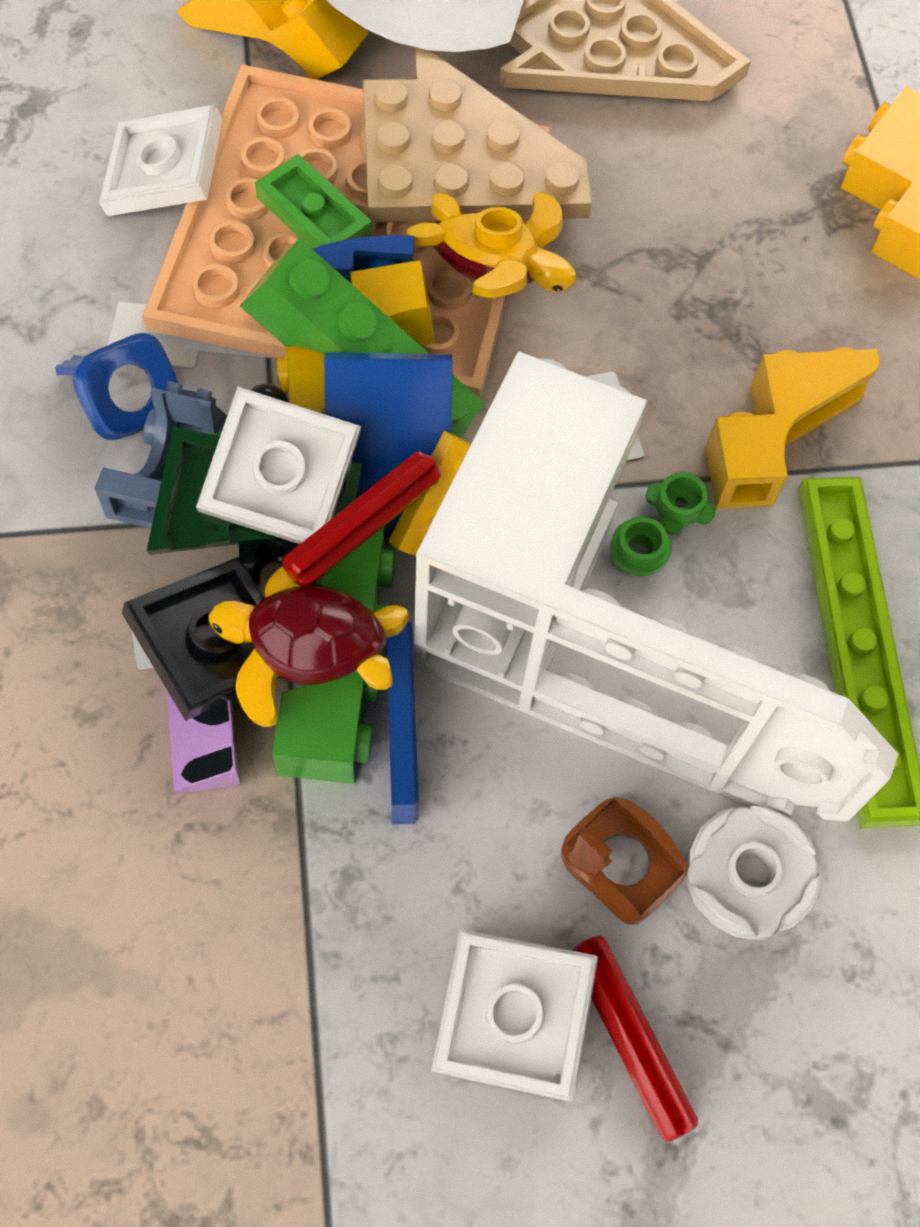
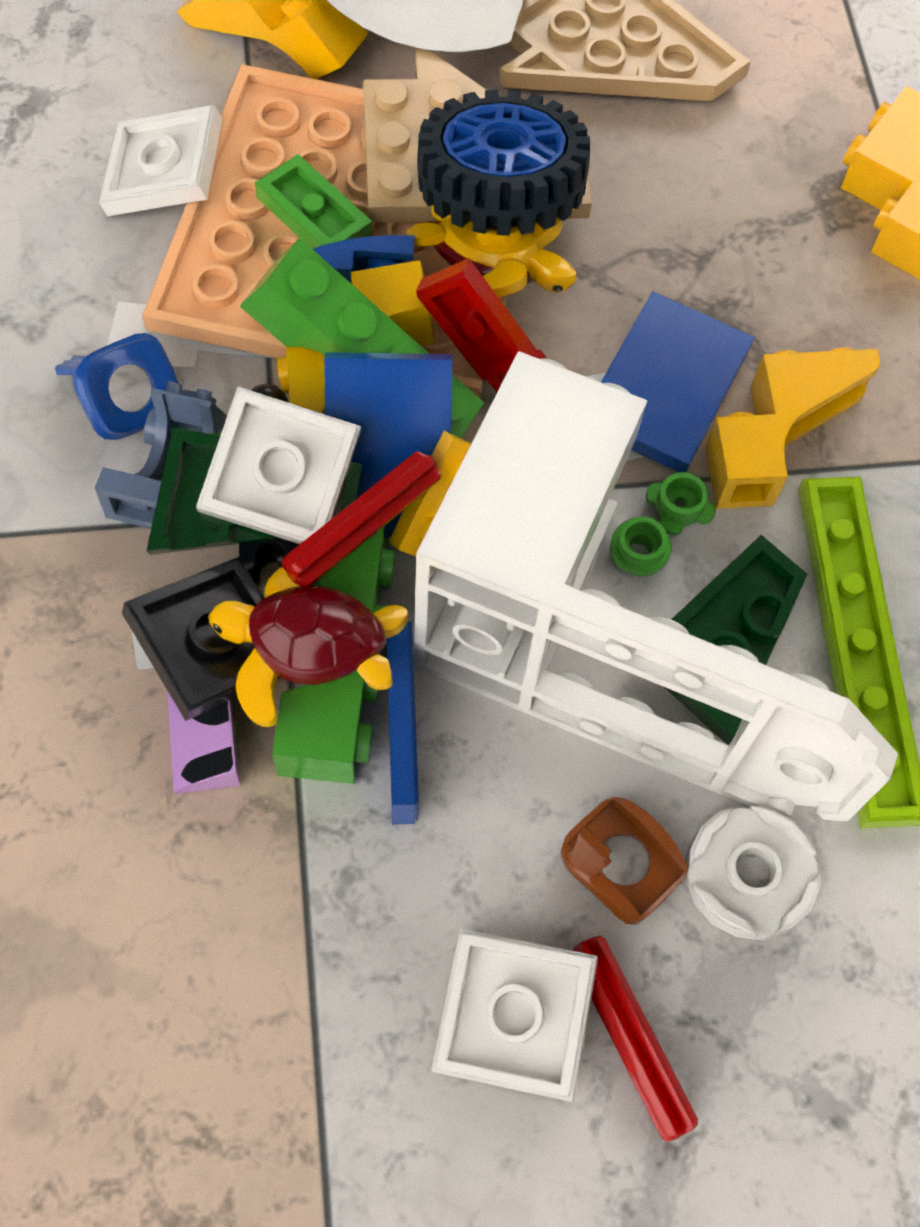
none -> red hinge [416,258,547,393]
none -> black wheel [417,89,590,236]
none -> blue tile [601,291,755,472]
none -> dark green wing [664,535,808,745]

